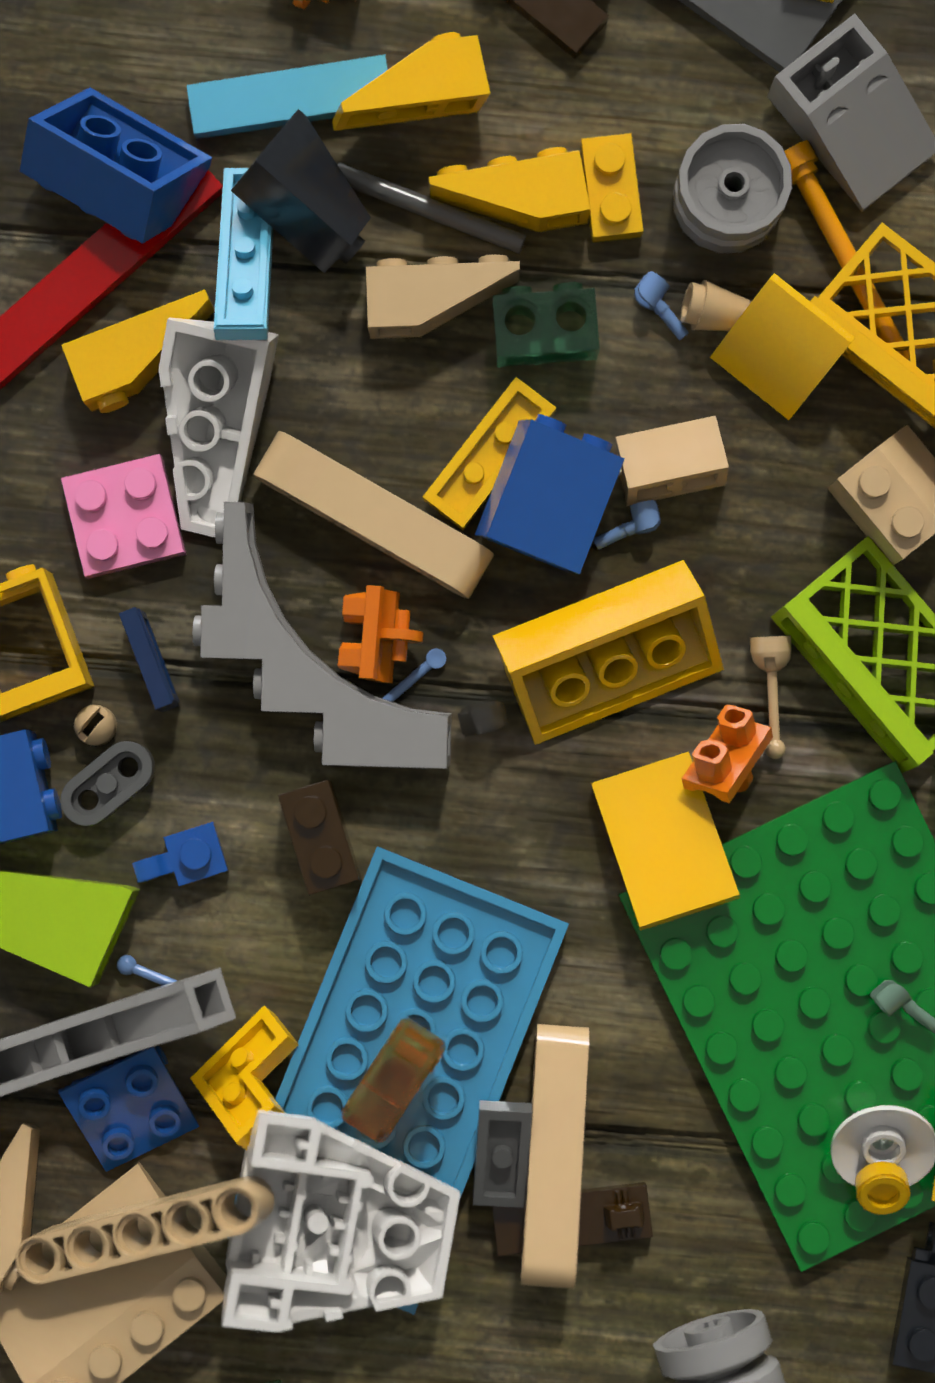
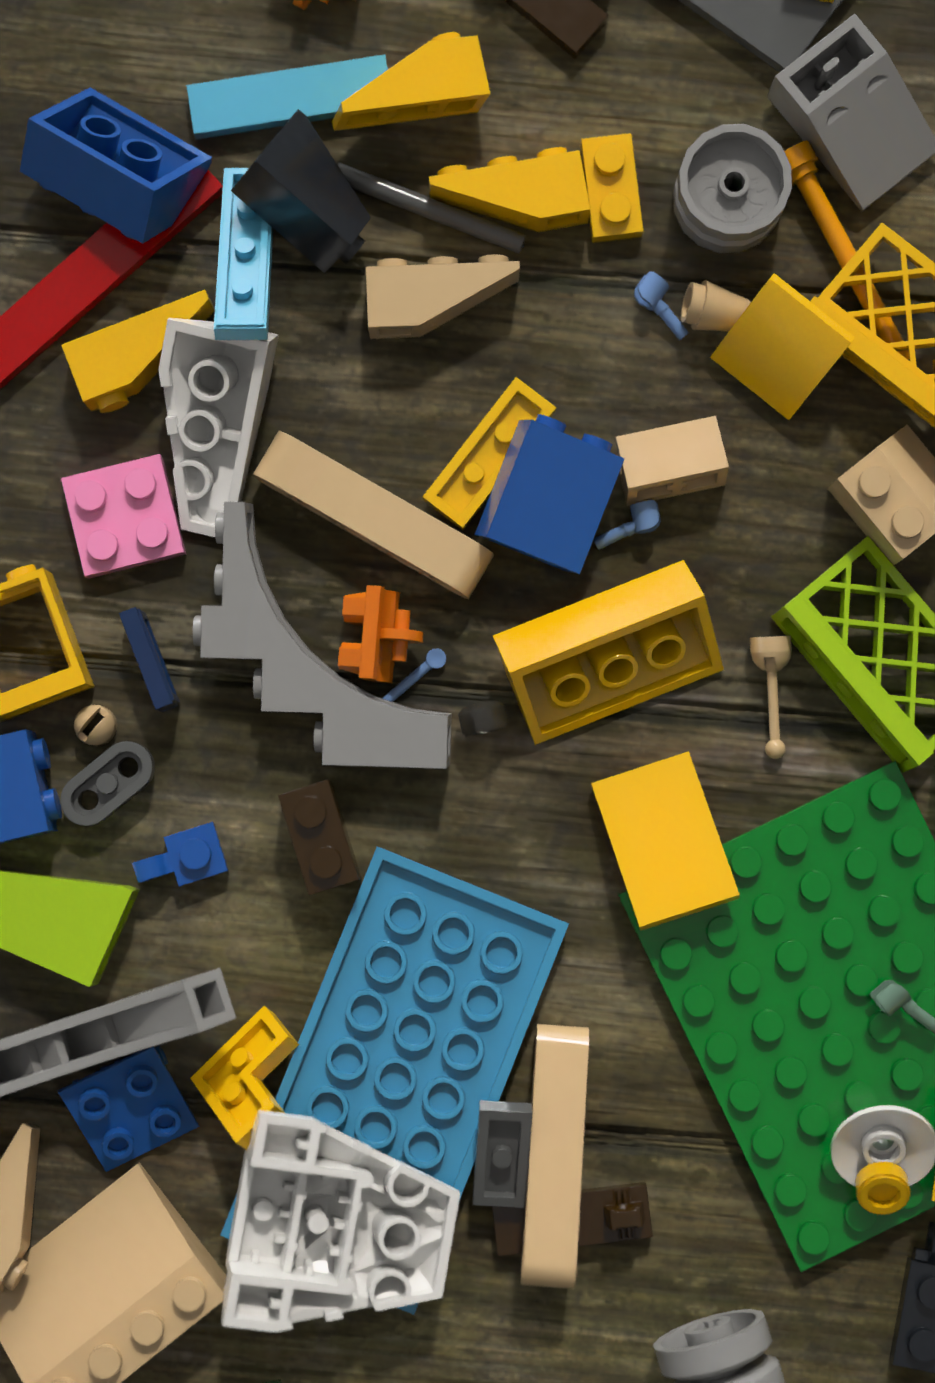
tan beam [15,1176,274,1284] -> none
medium blue hinge [117,955,177,985] -> none
clear orange animal [341,1017,446,1143] -> none
clear green brick [492,282,600,367] -> none
orange hips [681,704,773,803] -> none

